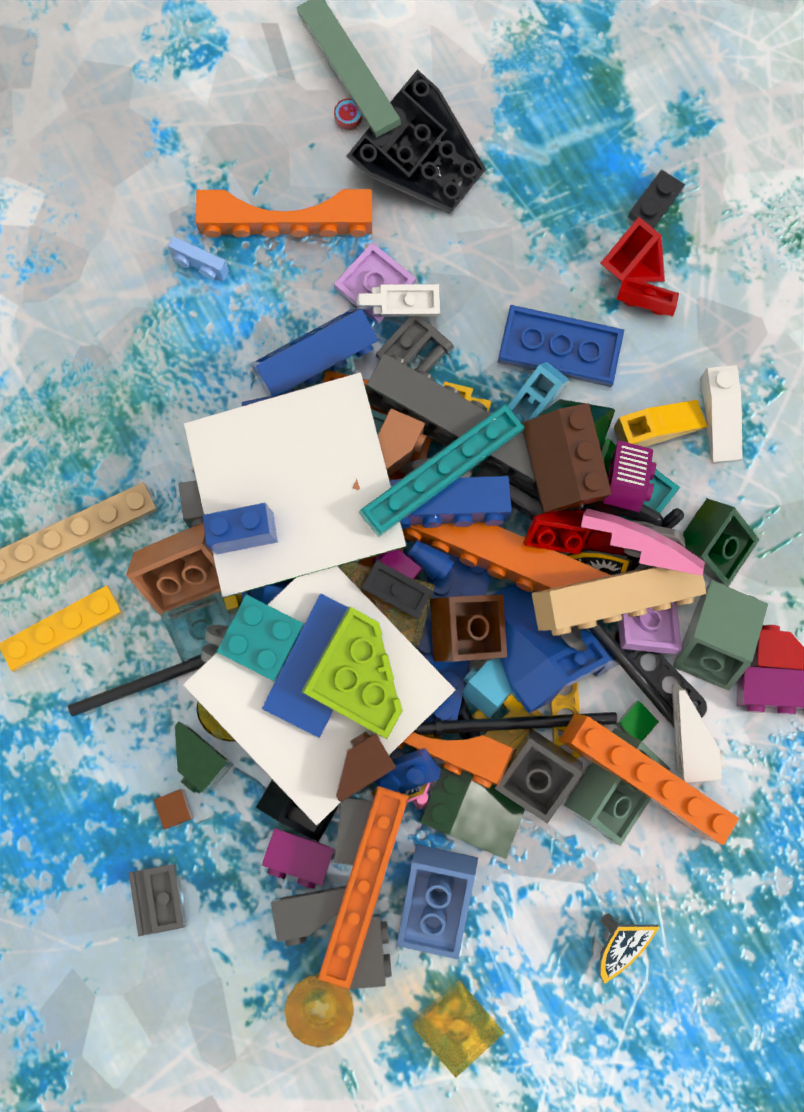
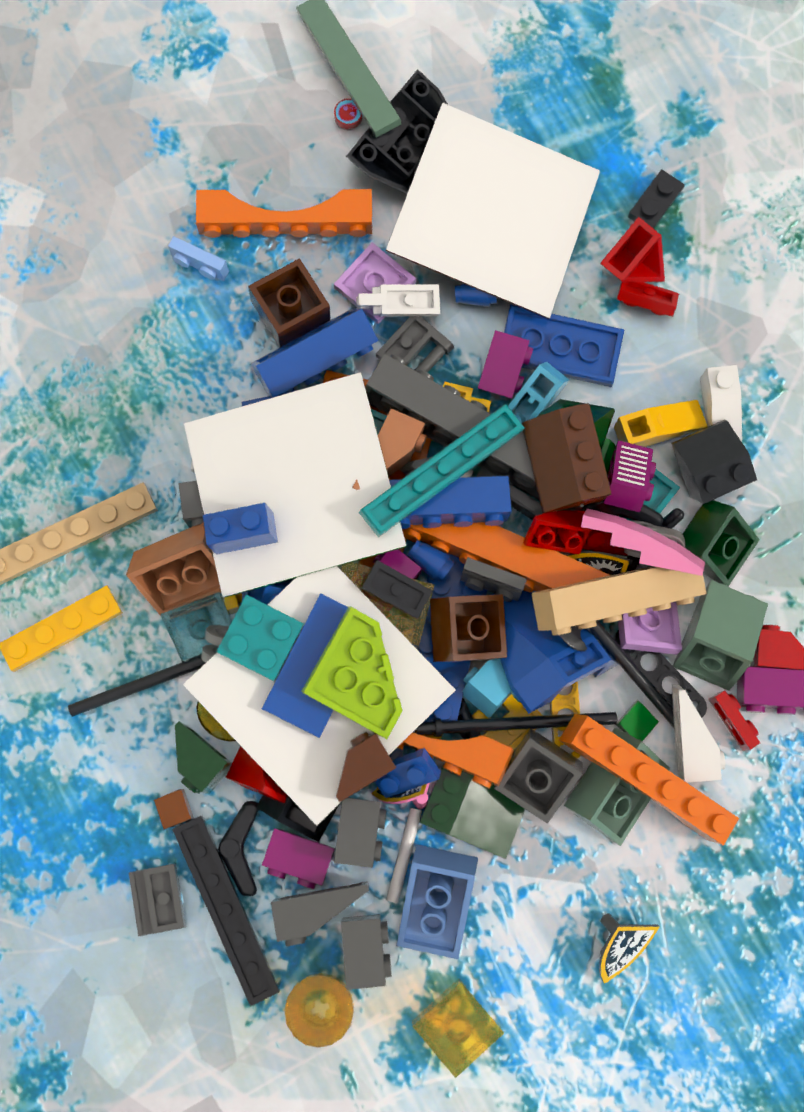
orange tile [318,786,409,989] -> none
none -> black plate [172,815,280,1006]
none -> black piece [218,801,259,896]
none -> red slope [225,746,287,803]
none -> reddish brown brick [248,258,331,348]
none -> white piece [386,103,600,319]
none -> white bar [386,808,422,904]
none -> blue cone [455,284,498,307]
none -> dark grey plate [460,557,527,602]
none -> magenta brick [478,330,533,398]
none -> black slope [671,419,757,504]
none -> red plate [708,690,760,751]

